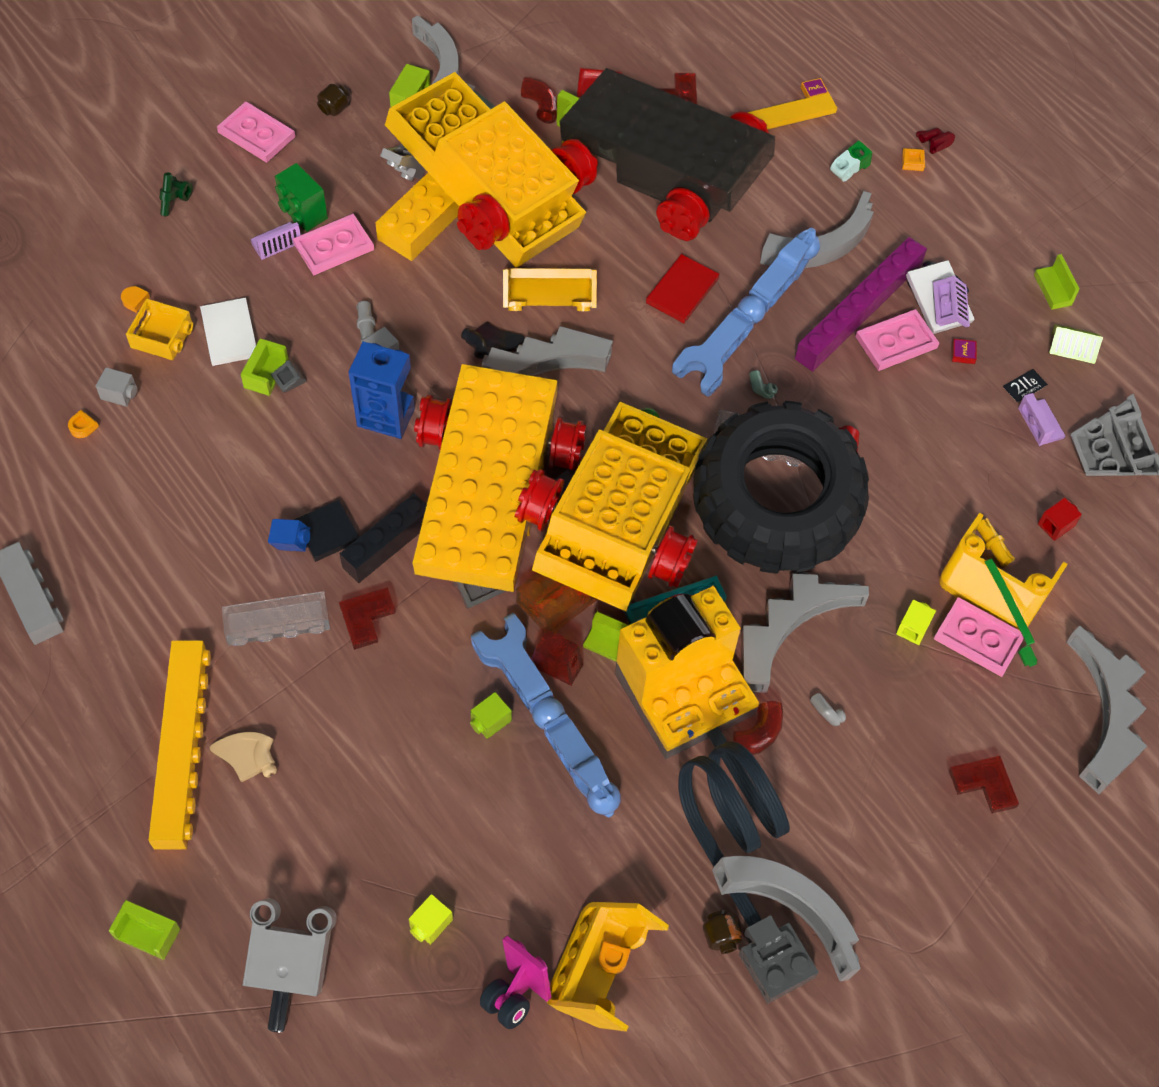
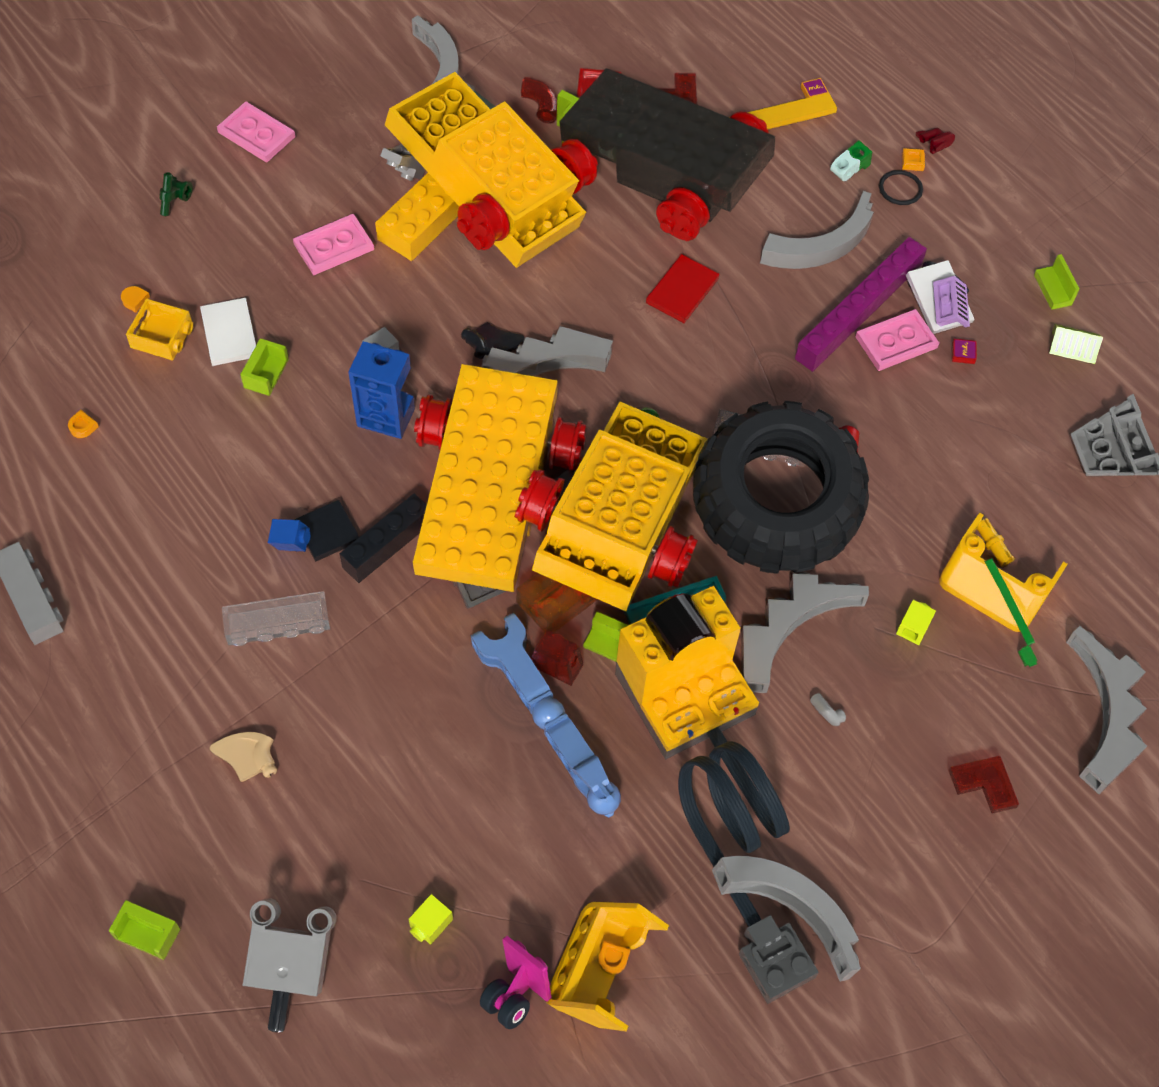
light grey brick [96,367,137,407] -> none
yellow brick [148,641,211,850] -> none
lavender panel [251,222,301,260] -> none
dark grey slope [271,360,307,393] -> none
green brick [275,163,328,232] -> none
dark brown head [317,84,349,116] -> none
clear red plate [339,587,395,650] -> none
light grey pin [356,301,375,343] -> none
lime panel [389,64,431,107] -> none
lime brick [470,692,512,739] -> none
yellow windscreen [503,268,597,311] -> none
medium blue piece [672,227,820,397] -> none
dark brown head [703,910,743,954] -> none
clear red cylinder [733,701,783,755] -> none
sand green arm [749,370,778,399] -> none
bright pink plate [934,597,1024,677] -> none
black sticker [1003,369,1048,402] -> none
lavender panel [1018,393,1065,446] -> none
red brick [1038,498,1082,541] -> none
none -> black piece [879,170,923,205]

